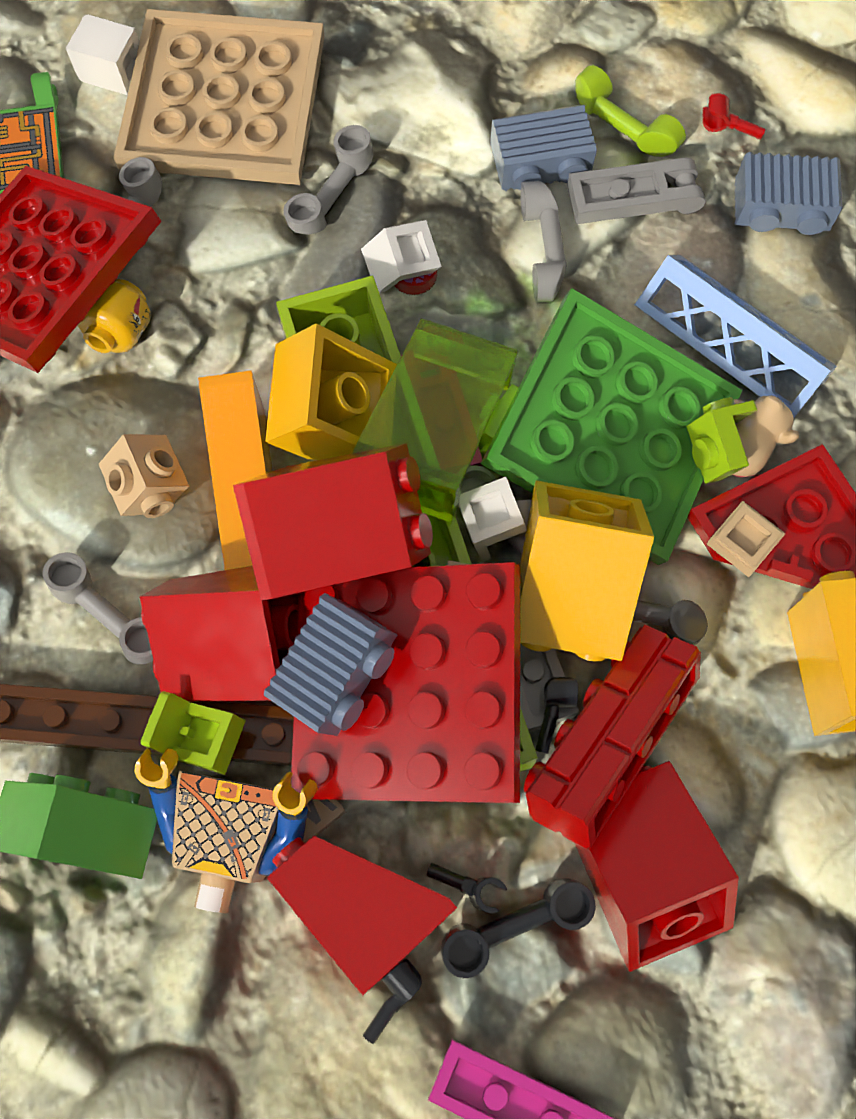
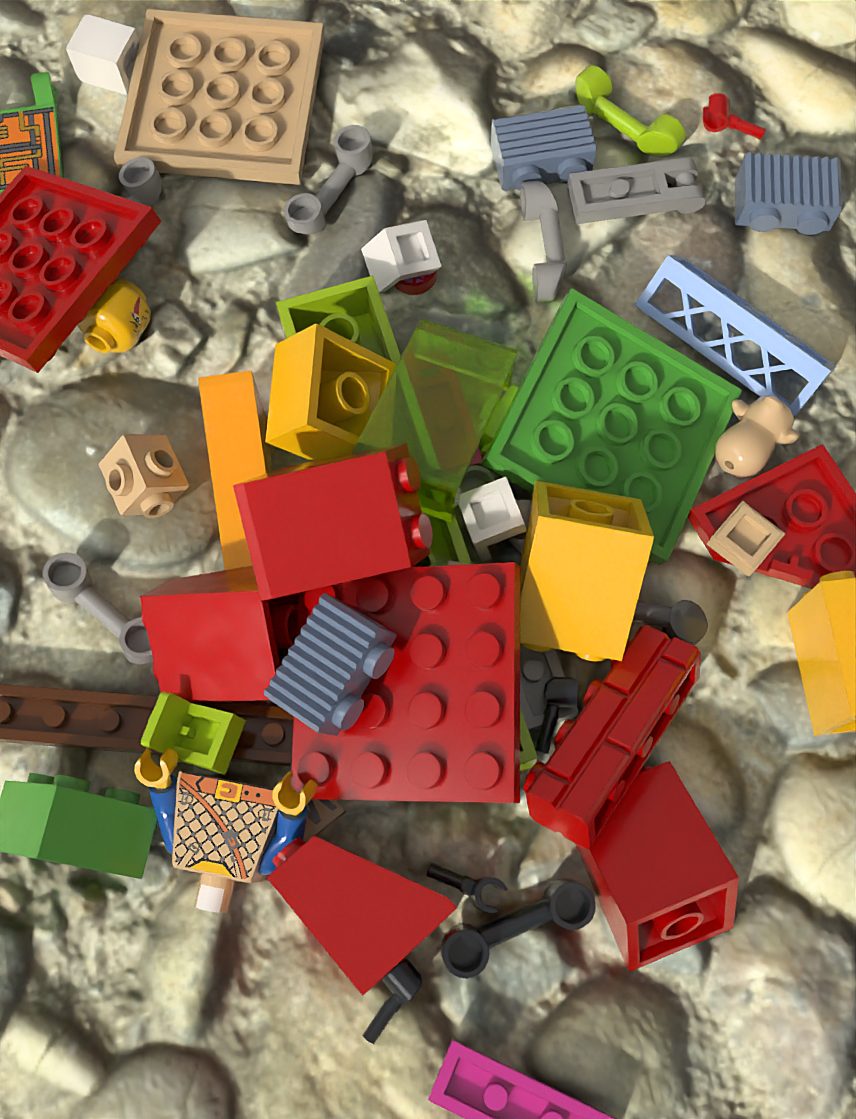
lime bracket [686,397,757,484] -> none

